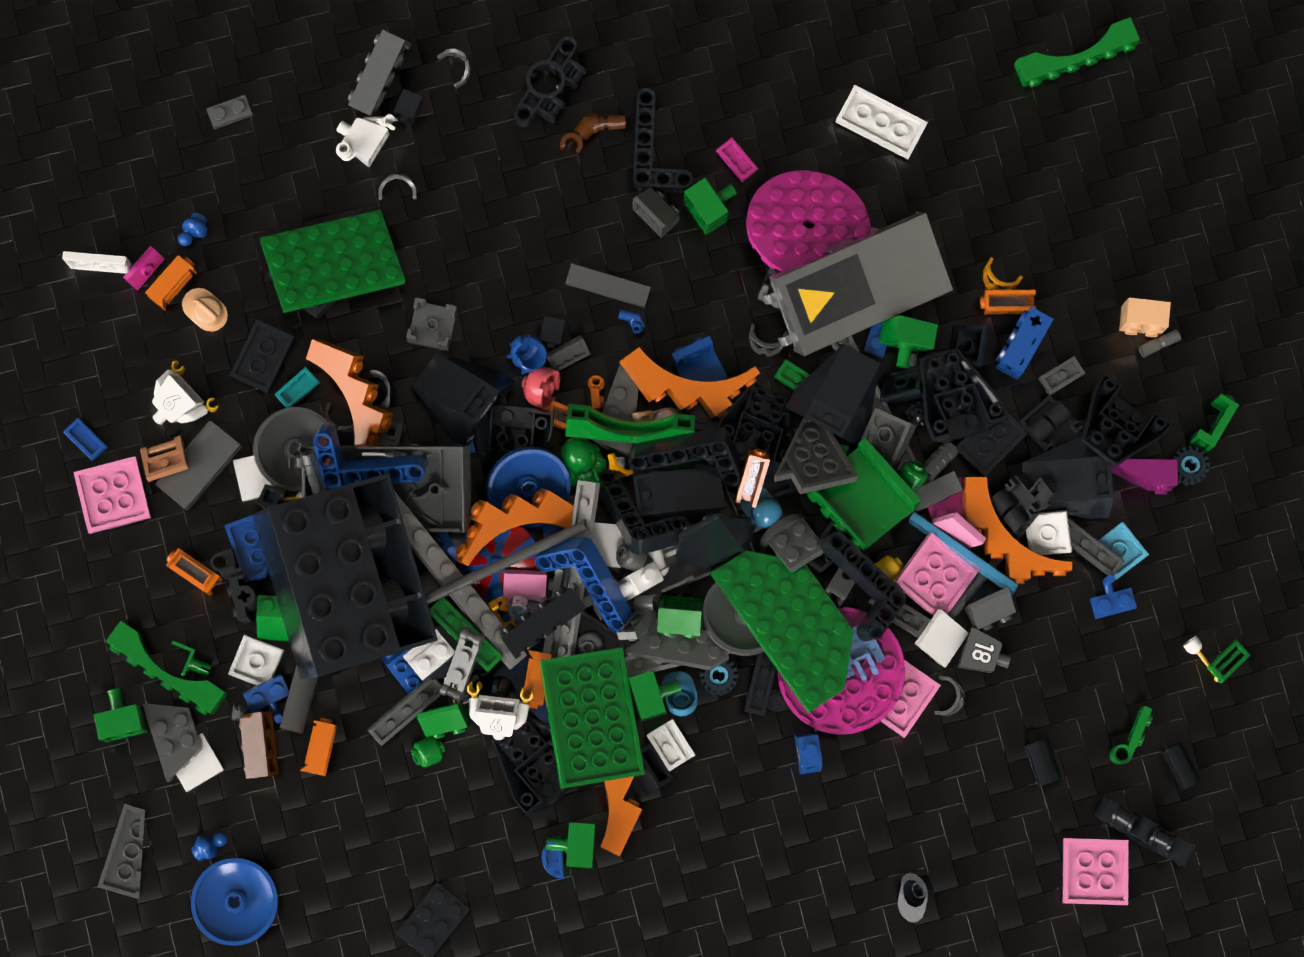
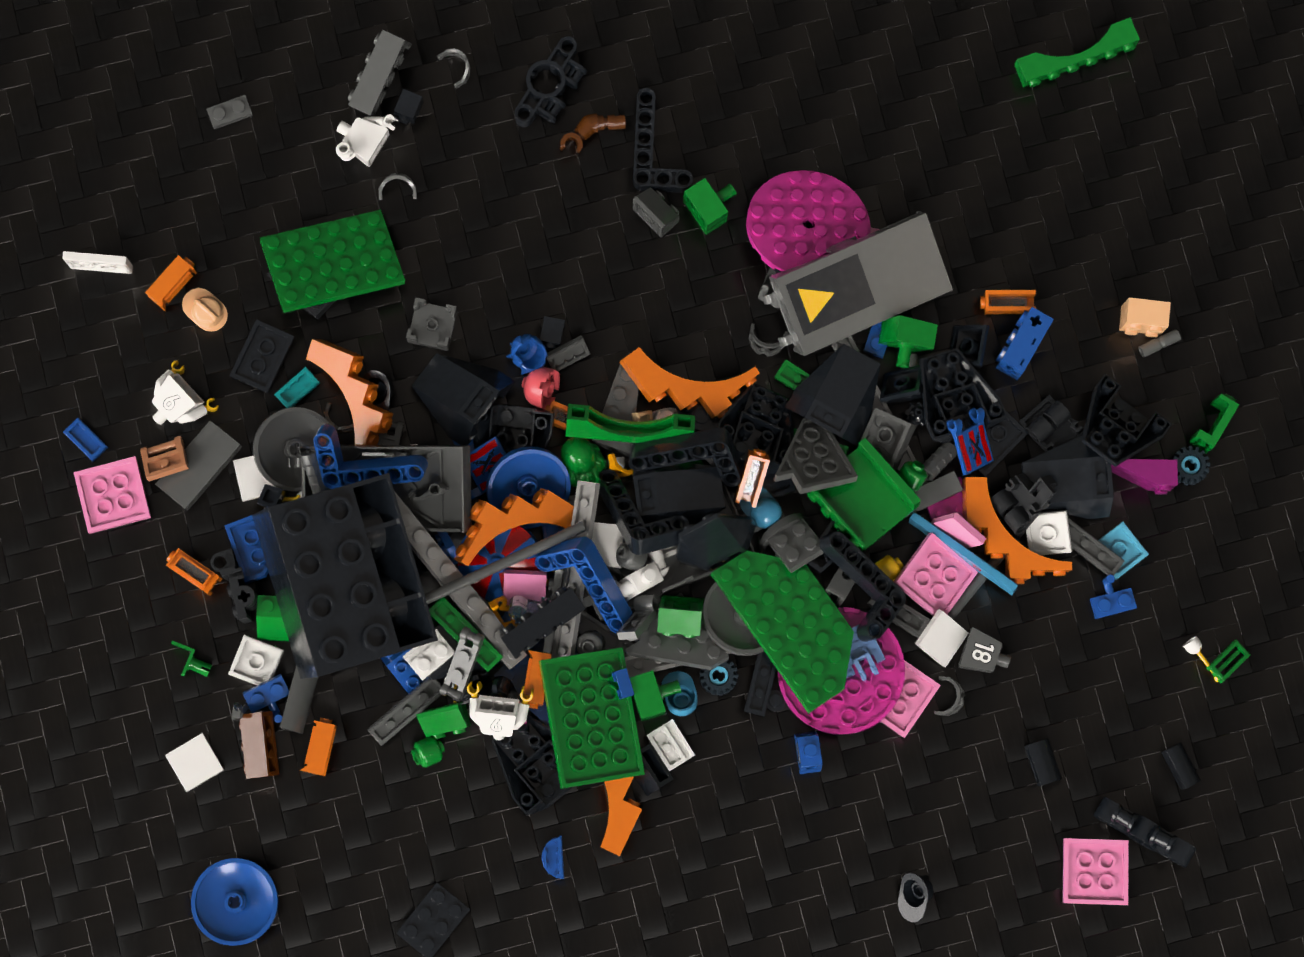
green brick [93,688,148,742] -> none
dark grey wing [98,804,145,899] -> none
green arch [106,620,227,715] -> none
dark pink plate [123,246,165,291] -> none
dark grey wing [143,703,203,782] -> none
blue animal [178,213,207,246] -> none
blue animal [191,832,228,861] -> none
green brick [546,822,595,868] -> none
dark grey tile [565,263,651,308] -> none
orange plate [588,375,605,413] -> none
blue arm [618,309,645,334] -> none
blue bracket [672,336,727,382] -> none
dark pink plate [716,138,758,182] -> none
white plate [835,85,928,159] -> none
dark grey slope [964,587,1016,632] -> none
light orange helmet [983,257,1023,290] -> none
dark grey plate [1038,356,1085,396] -> none
green plate [1109,706,1153,765] -> none
none -> flag [470,436,506,500]
none -> blue piece [612,668,634,700]
none -> blue flag [946,408,994,475]

